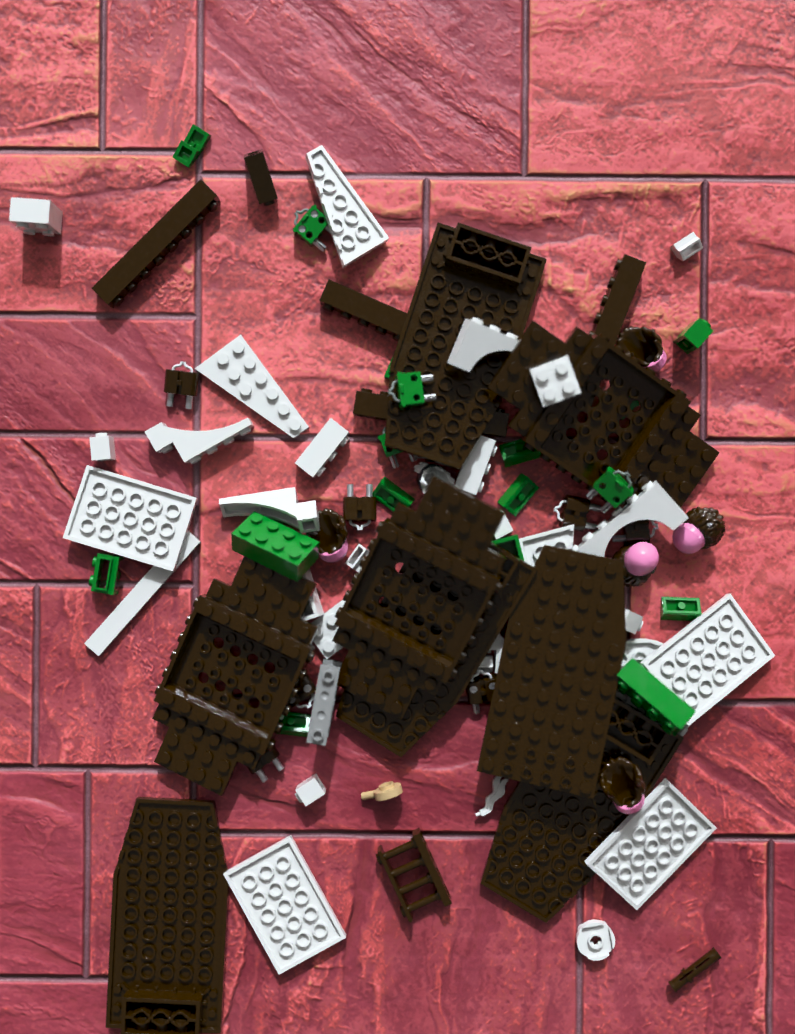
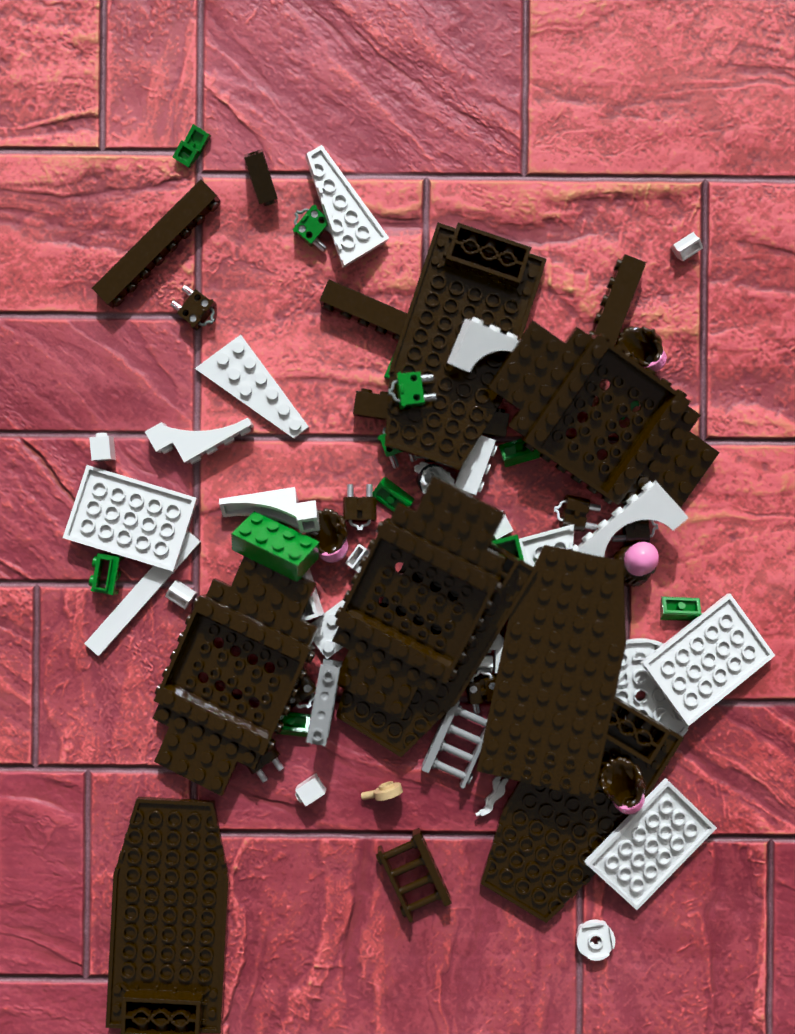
white brick [9,197,63,236] -> none
dark brown piece [164,361,199,409] -> none
white plate [223,835,346,975] -> none
white brick [295,418,350,478] -> none
green slope [498,473,539,517] -> none
white plate [529,355,581,407] -> none
green piece [586,467,634,513] -> none
green brick [616,658,696,736] -> none
white slope [625,609,643,634] -> none
dark brown pin [668,947,721,993] -> none
hair [672,507,726,554] -> none
green brick [673,318,713,354] -> none
none -> white piece [165,580,197,609]
none -> dark brown piece [170,285,217,331]
none -> light grey fence [421,700,487,789]

